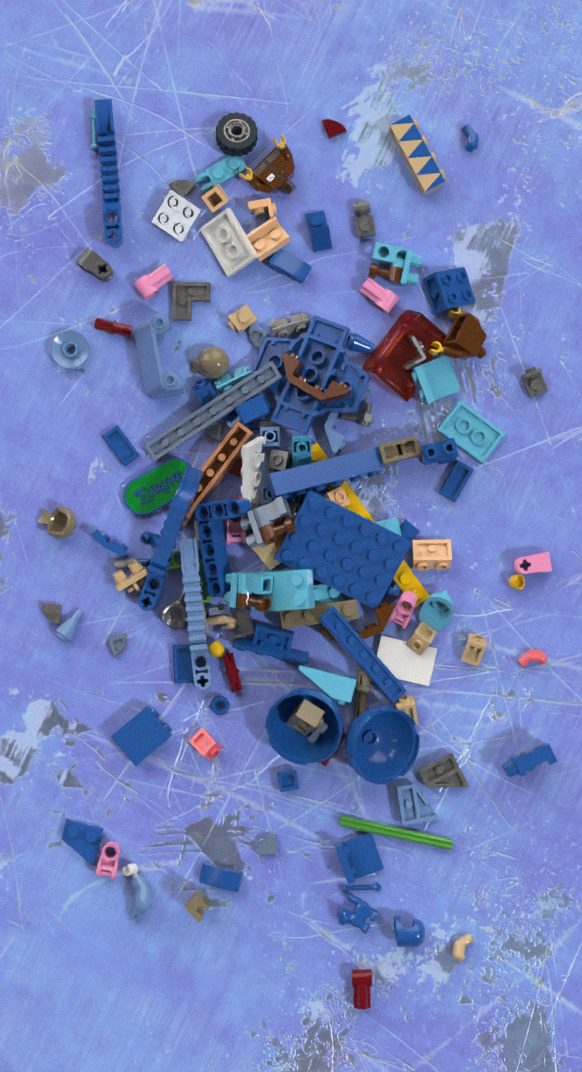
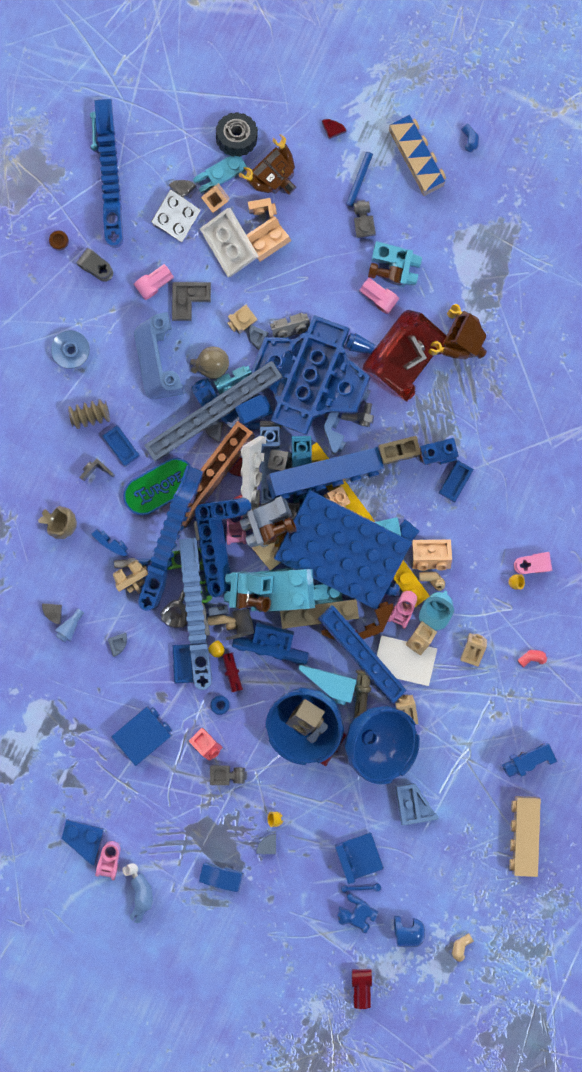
dark red axle [94,318,133,338] -> none
blue arm [140,532,160,547] -> none
dark tan hinge [184,888,210,922] -> none
blue slope [267,249,312,284] -> none
blue plate [277,769,299,792] -> none
reddish brown slope [282,352,352,404] -> none
blue slope [305,210,332,252] -> none
bright green axle [339,816,453,850] -> none
medium azure bracket [411,356,460,404] -> none
flat silver wing [418,752,469,788] -> none
blue bracket [423,267,475,315] -> none
medium azure tile [437,400,505,464] -> none
flat silver bracket [521,367,548,398] -> none
none -> reddish brown tile [49,230,69,251]
none -> dark tan piece [68,399,110,429]
none -> flat silver bracket [79,459,115,481]
none -> flat silver plate [210,765,247,785]
none -> yellow hinge [267,811,283,827]
none -> blue bar [346,152,373,207]
none -> tan arm [419,572,445,591]
none -> tan brick [509,796,541,877]

